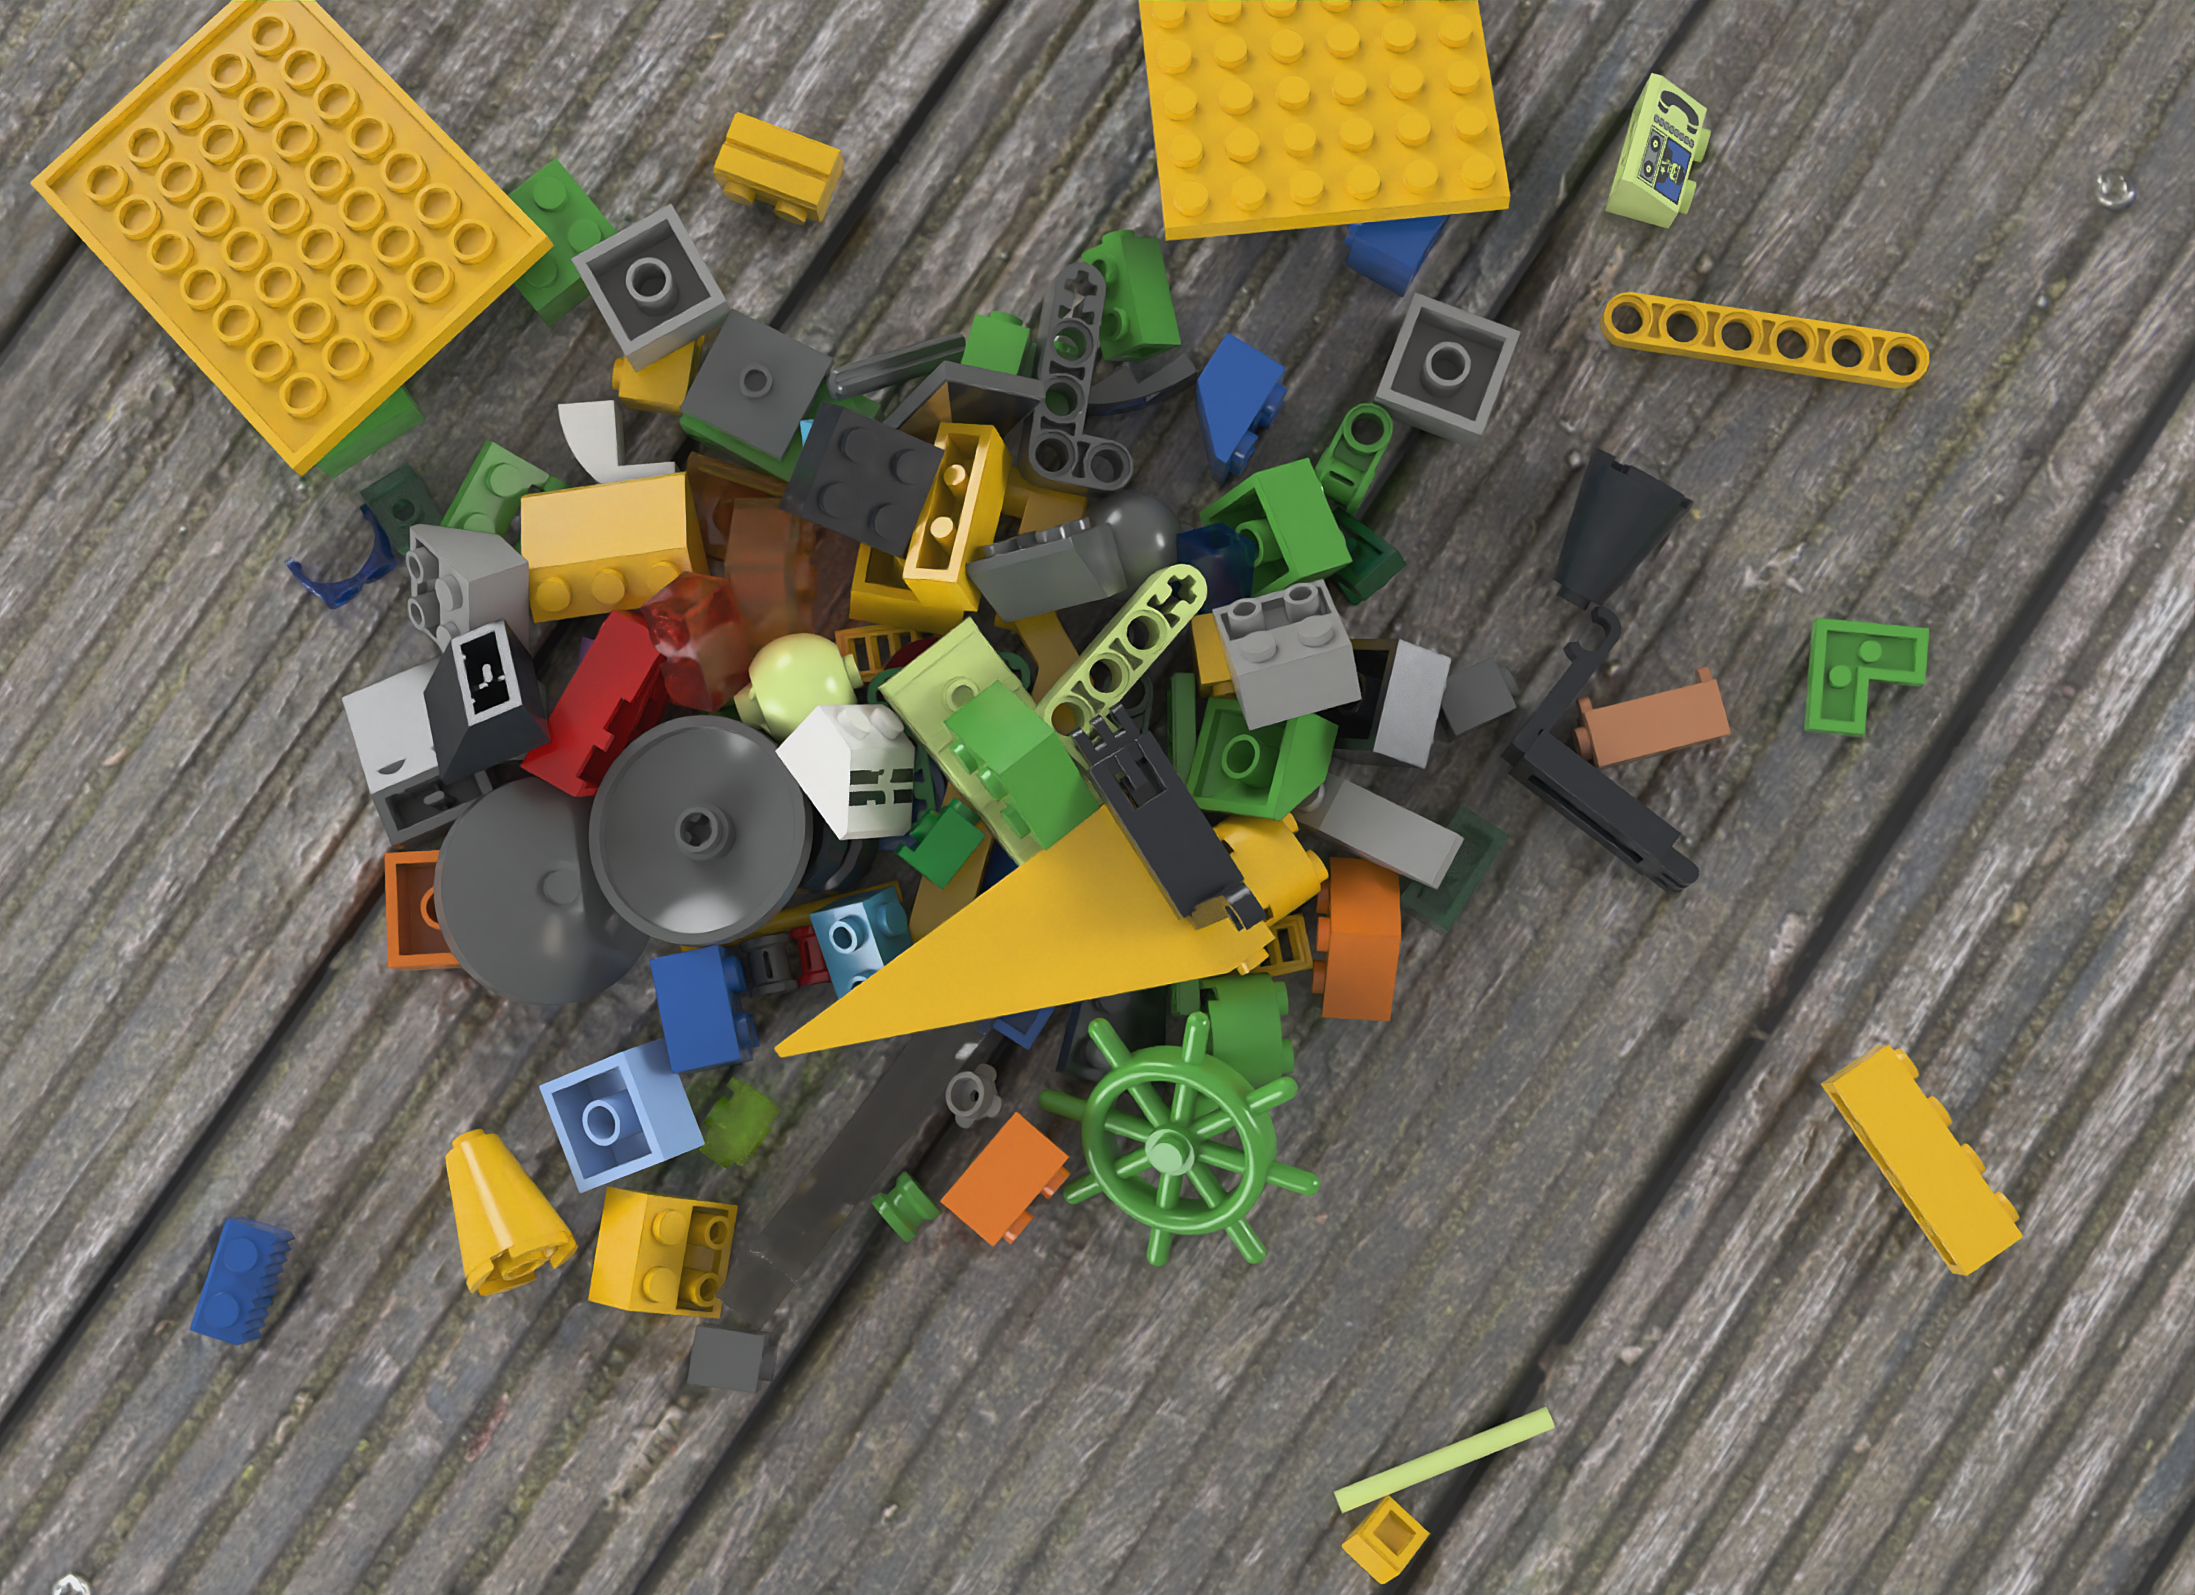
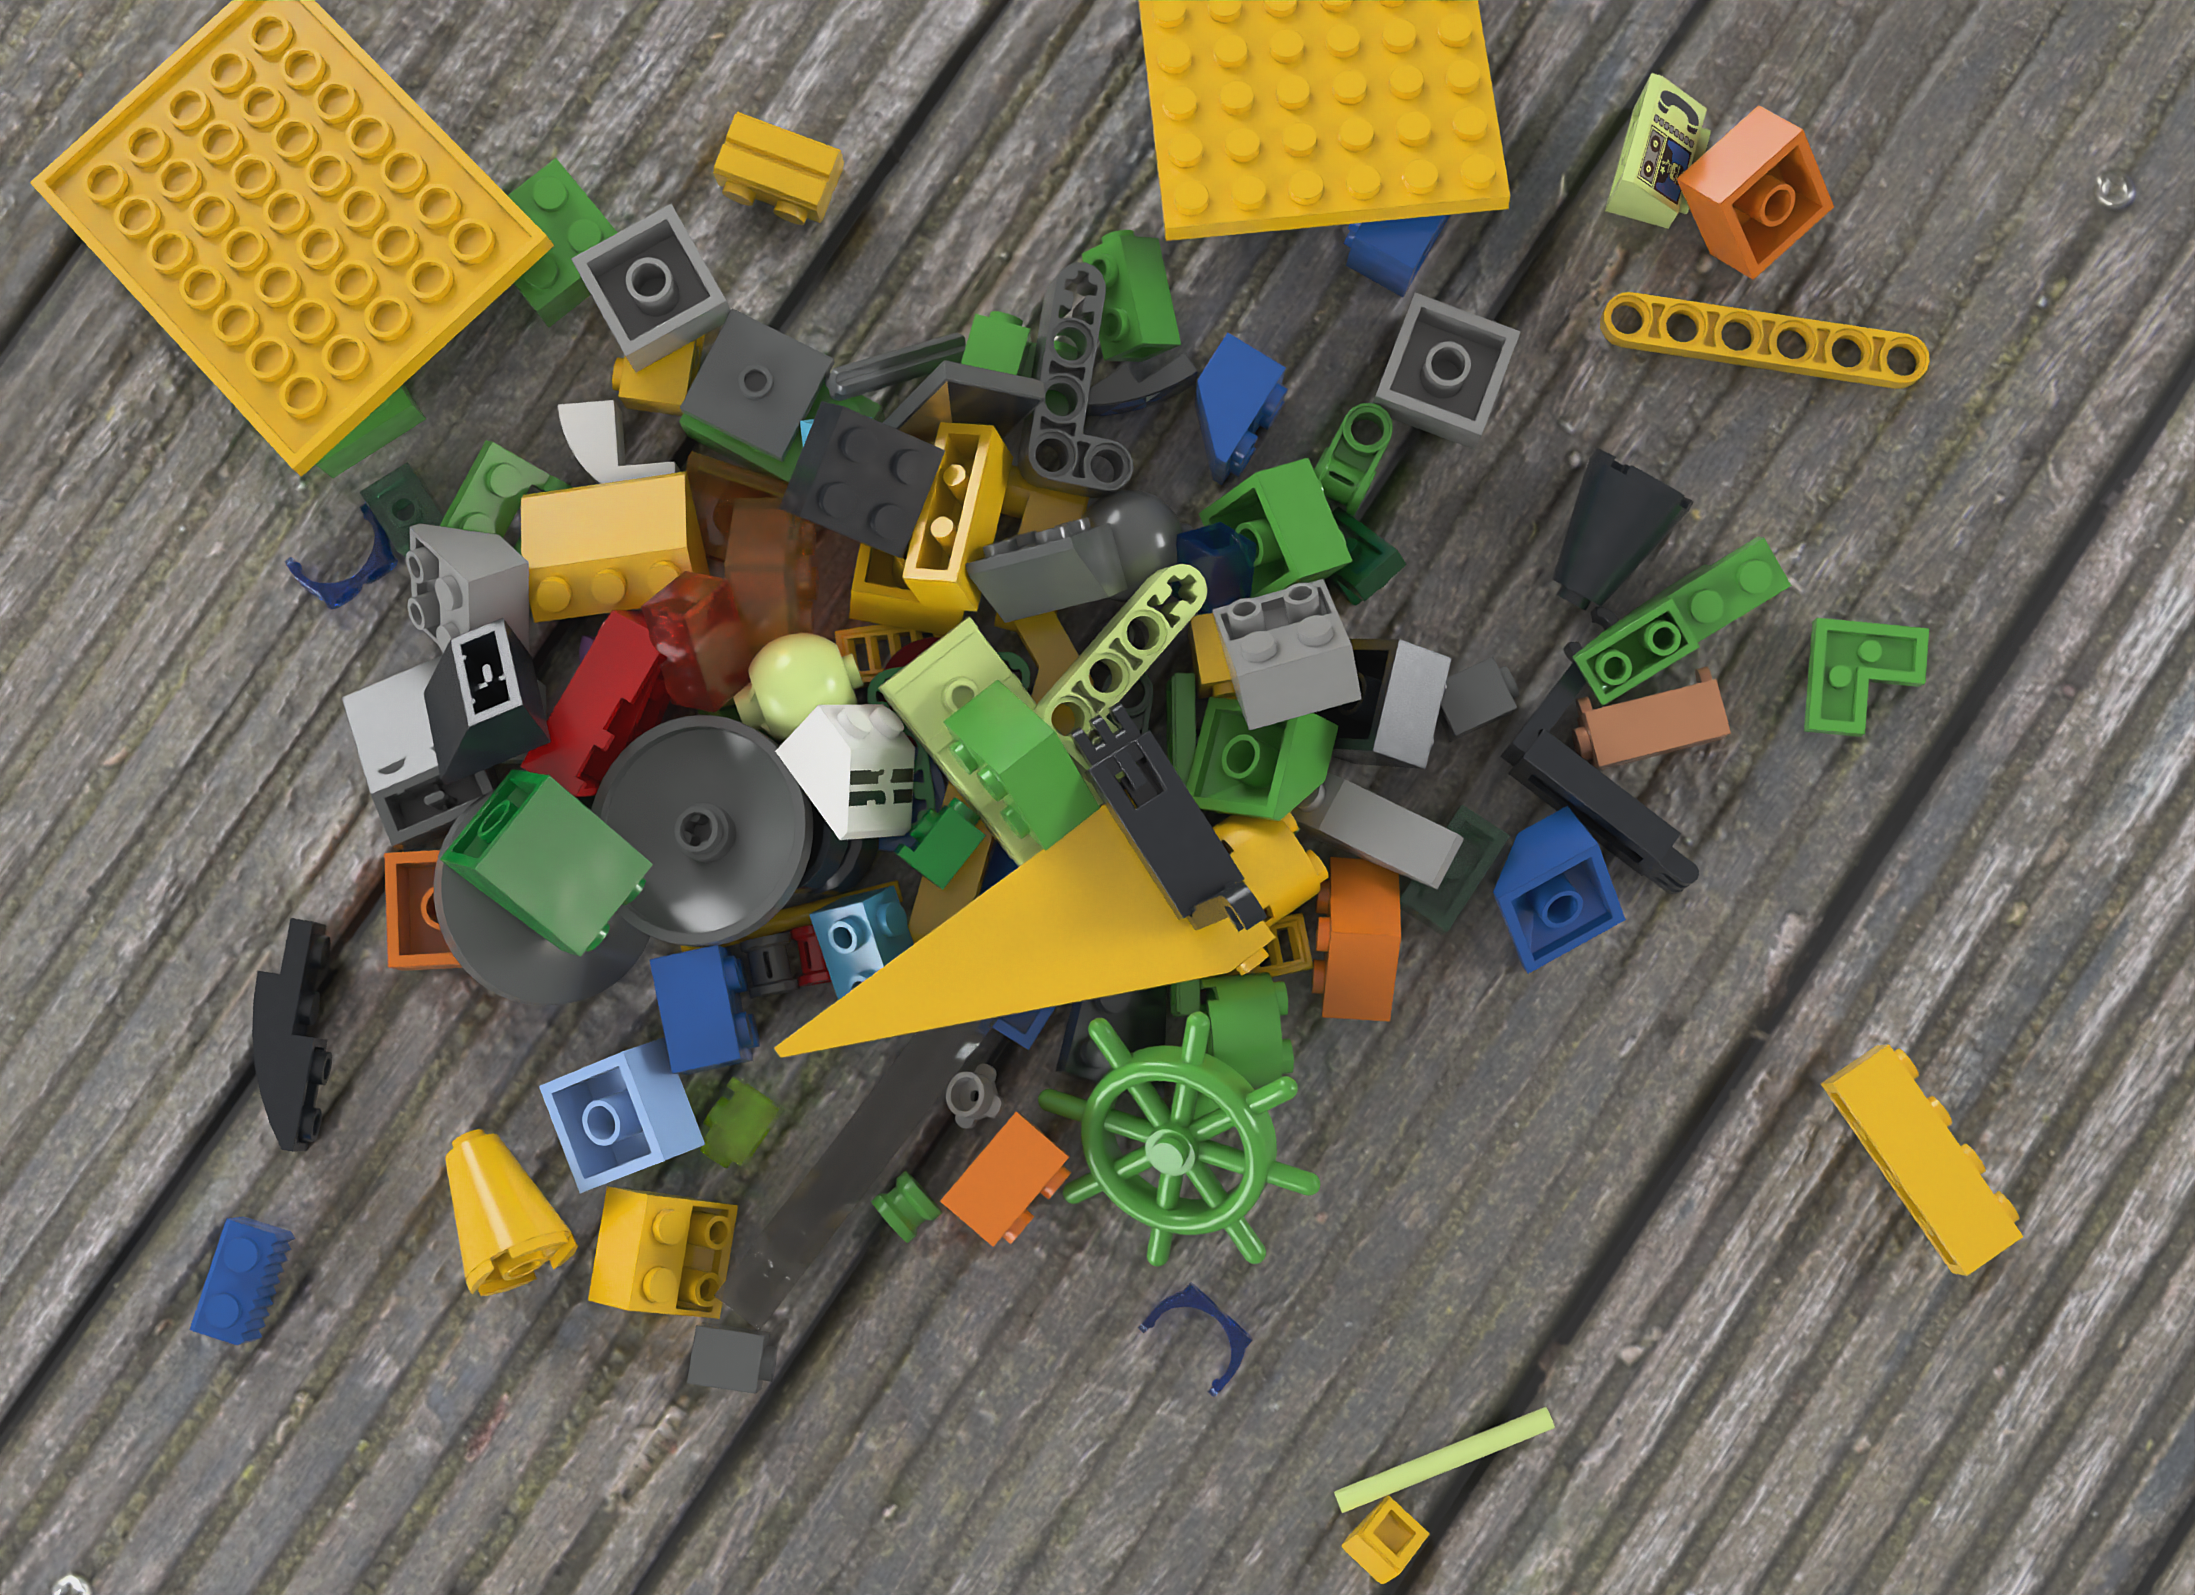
none -> black slope [252,918,332,1152]
none -> green slope [440,769,653,957]
none -> clear blue cap [1137,1282,1253,1397]
none -> blue slope [1493,806,1626,974]
none -> bright green slope [1572,536,1792,706]
none -> orange brick [1677,105,1834,280]

